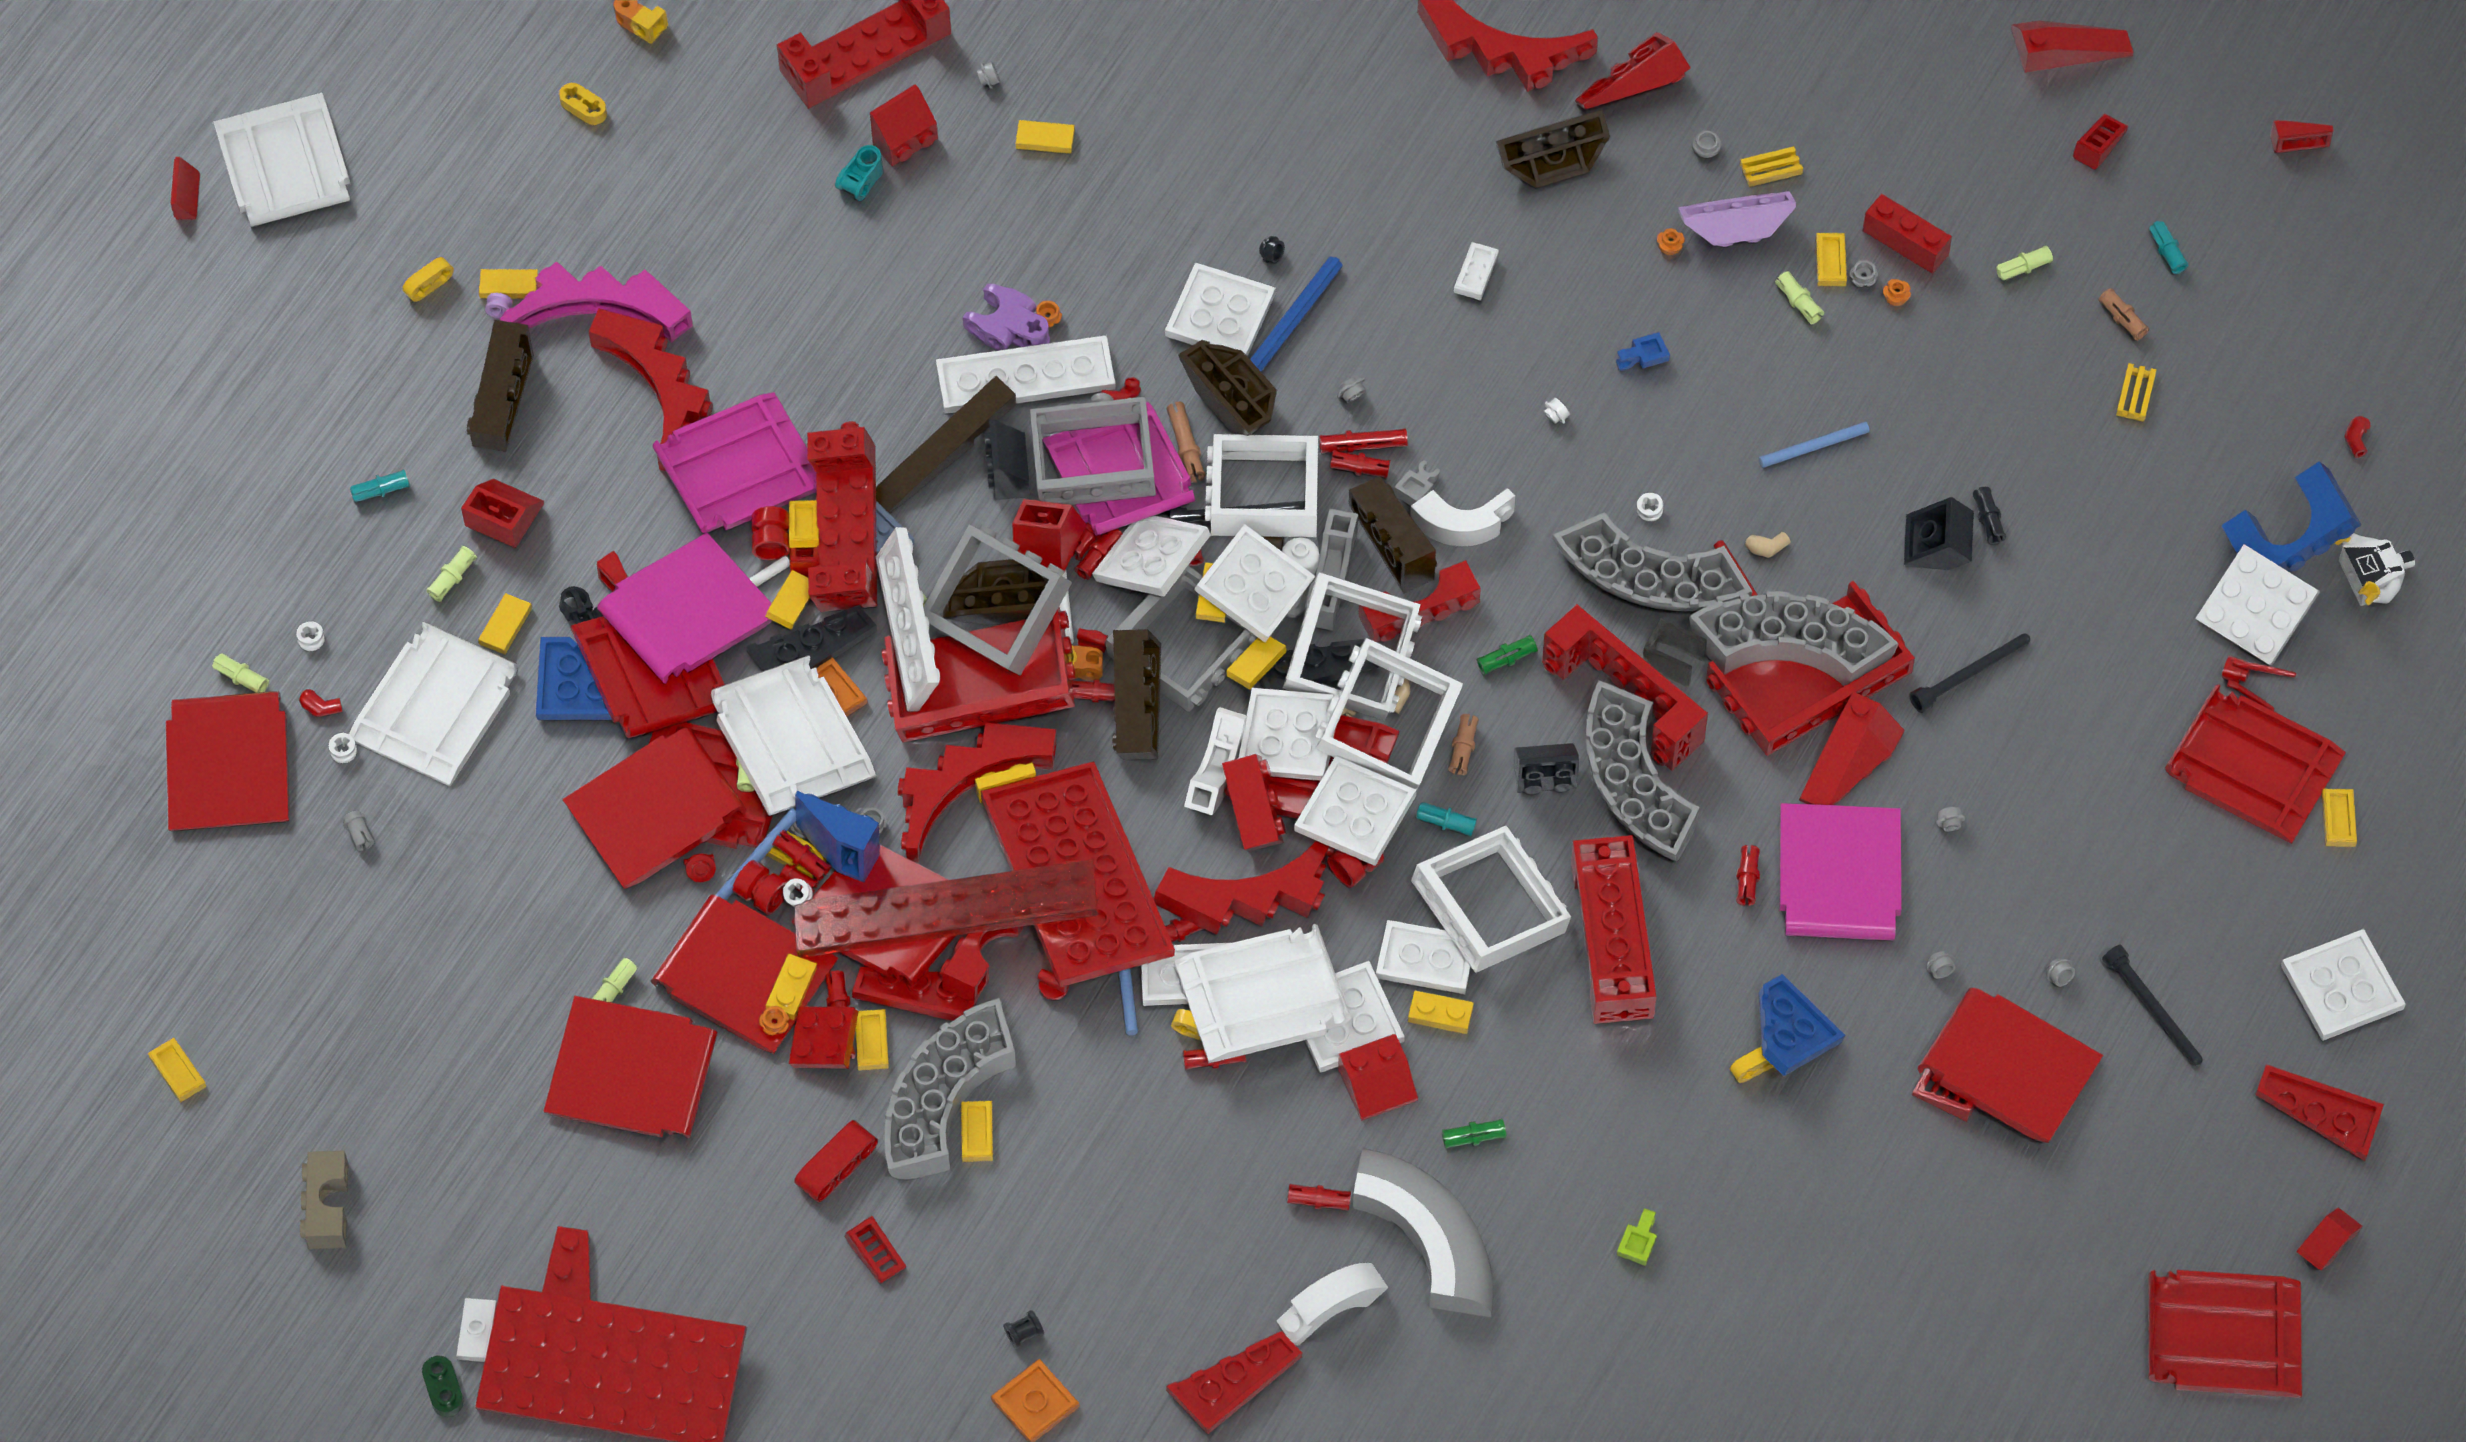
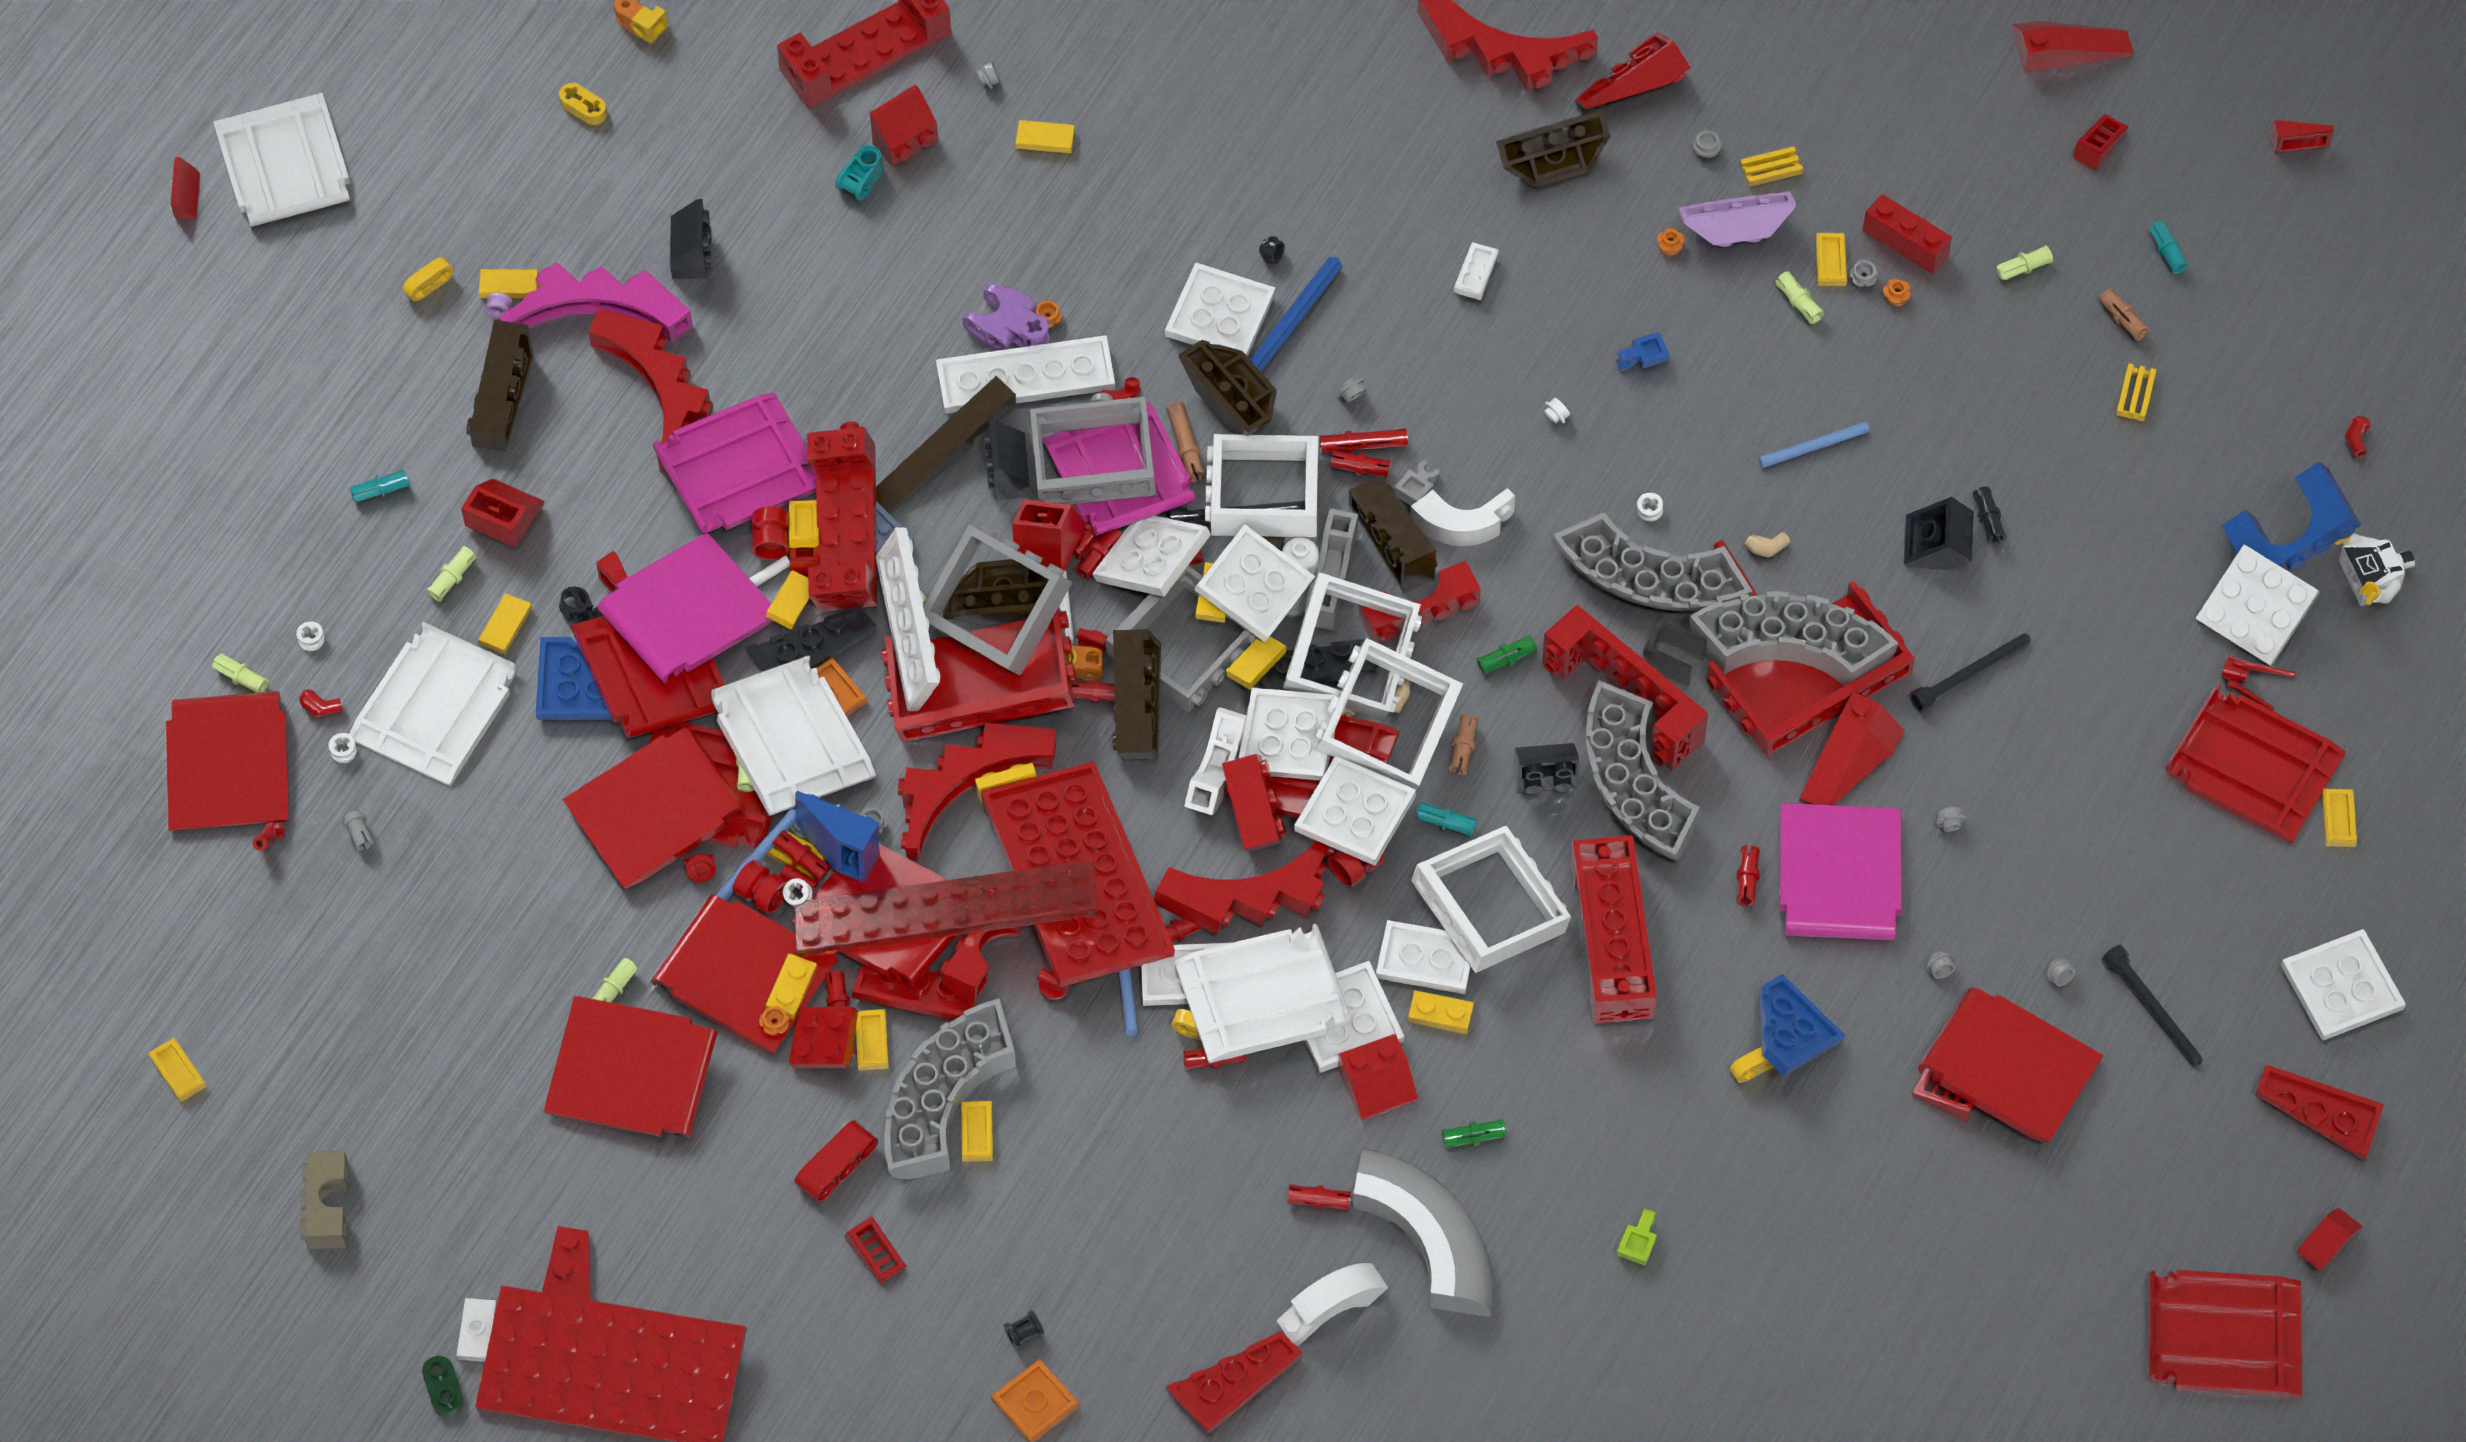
none -> red arm [253,821,285,851]
none -> black slope [670,199,712,279]

